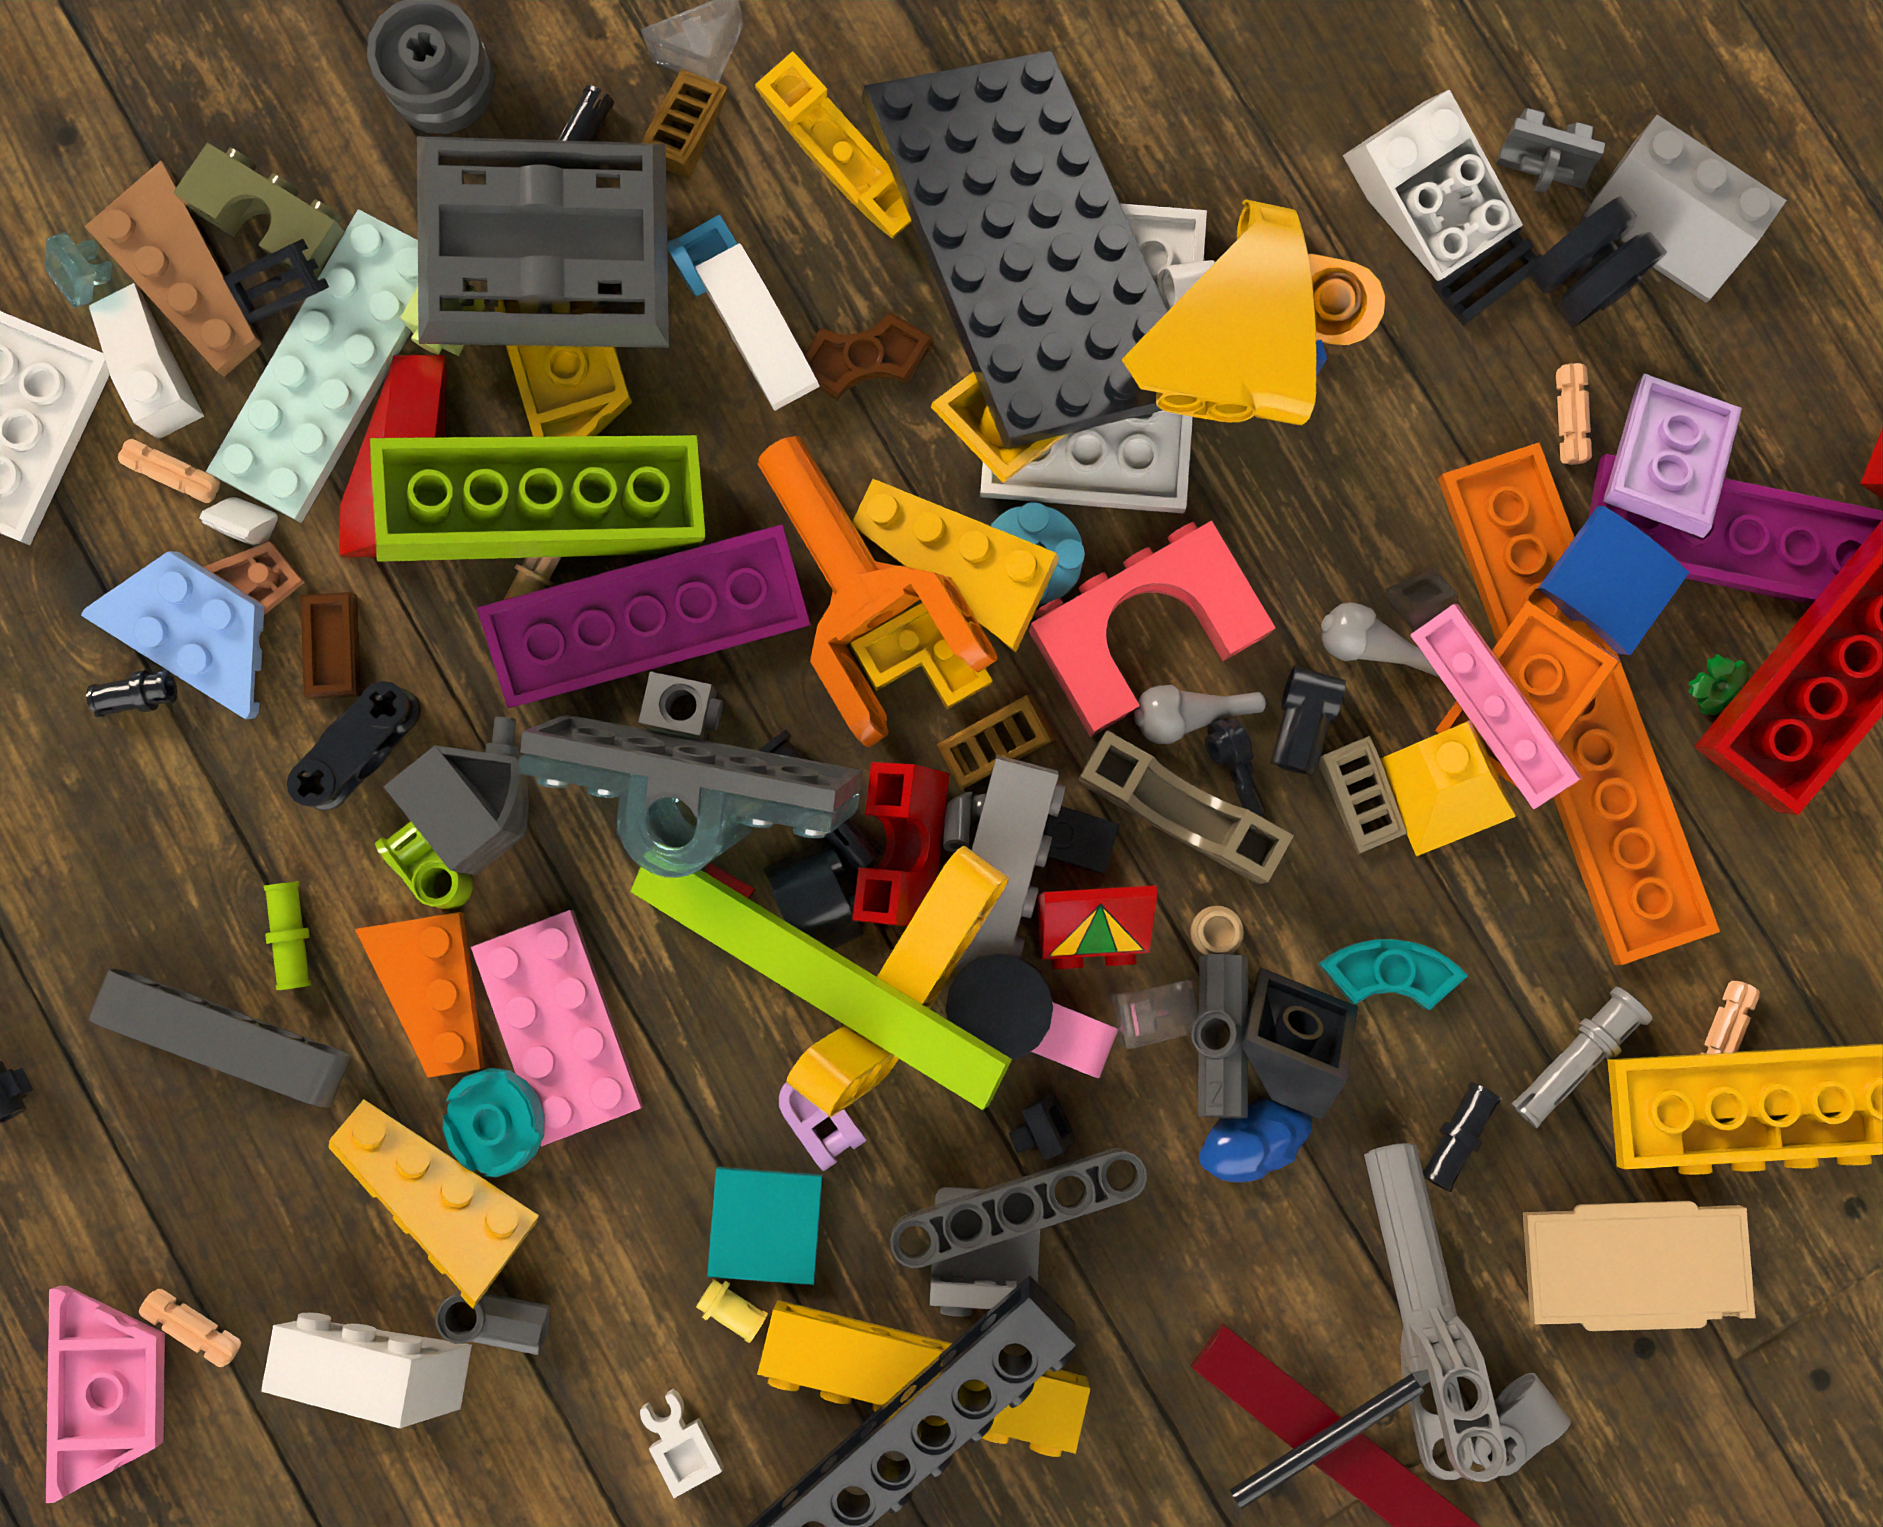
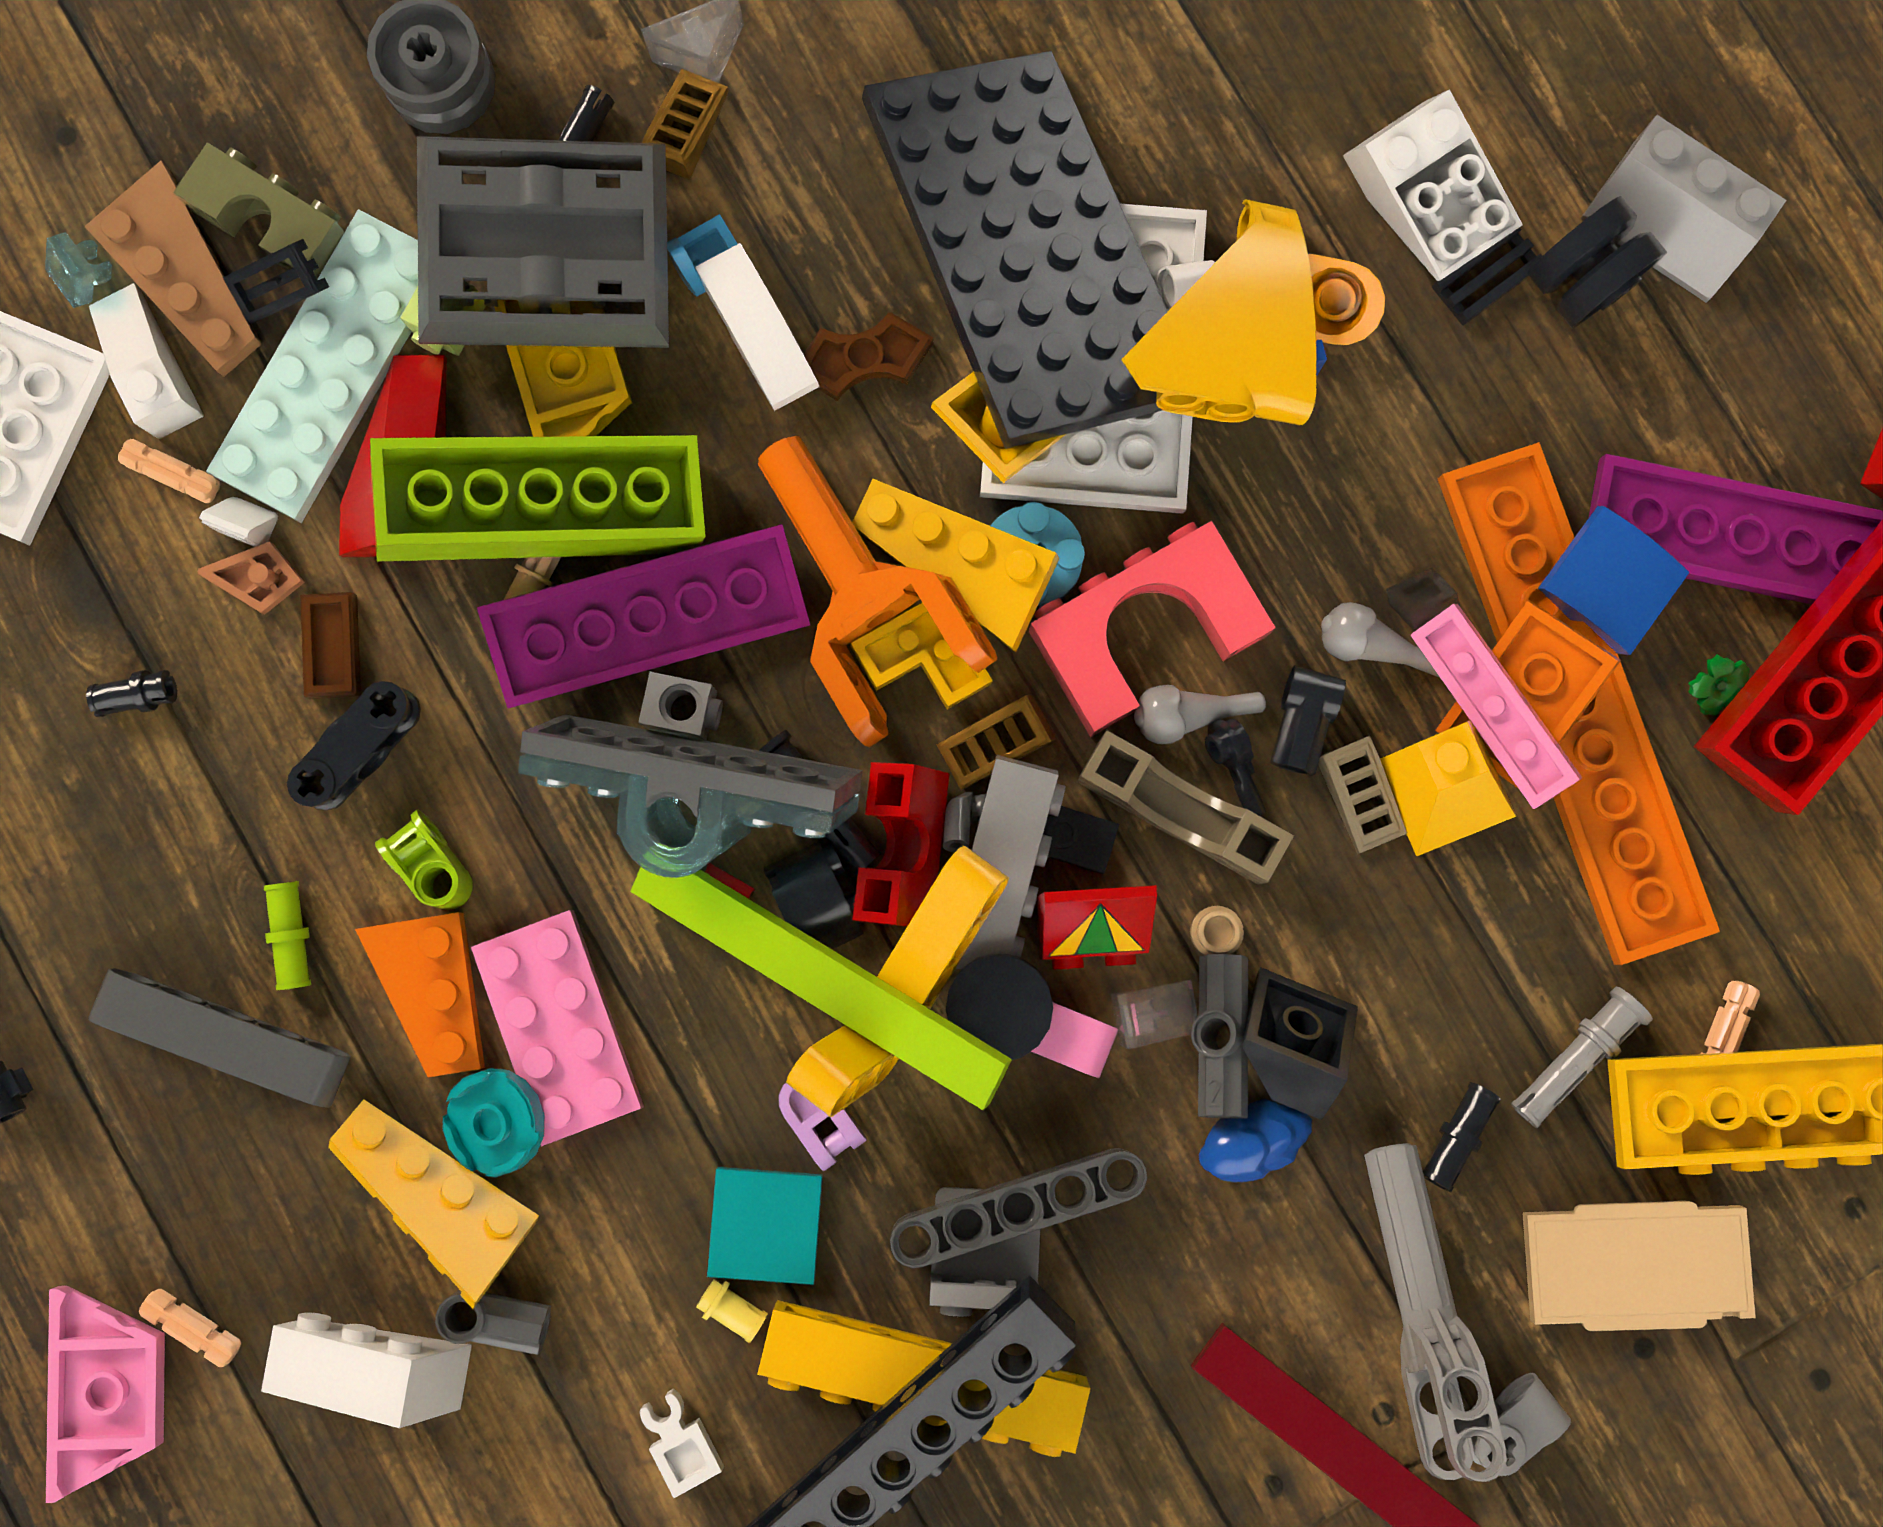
light blue wing [81,551,264,720] -> none
dark grey piece [383,717,529,875] -> none
yellow slope [755,51,912,239] -> none
black tile [1008,1092,1076,1160] -> none
black bar [1230,1373,1424,1509] -> none
teal tile [1317,939,1468,1010] -> none
dark grey hips [1496,108,1605,194] -> none
light nougat axle [1556,363,1592,465] -> none
lavender tile [1603,373,1742,538] -> none

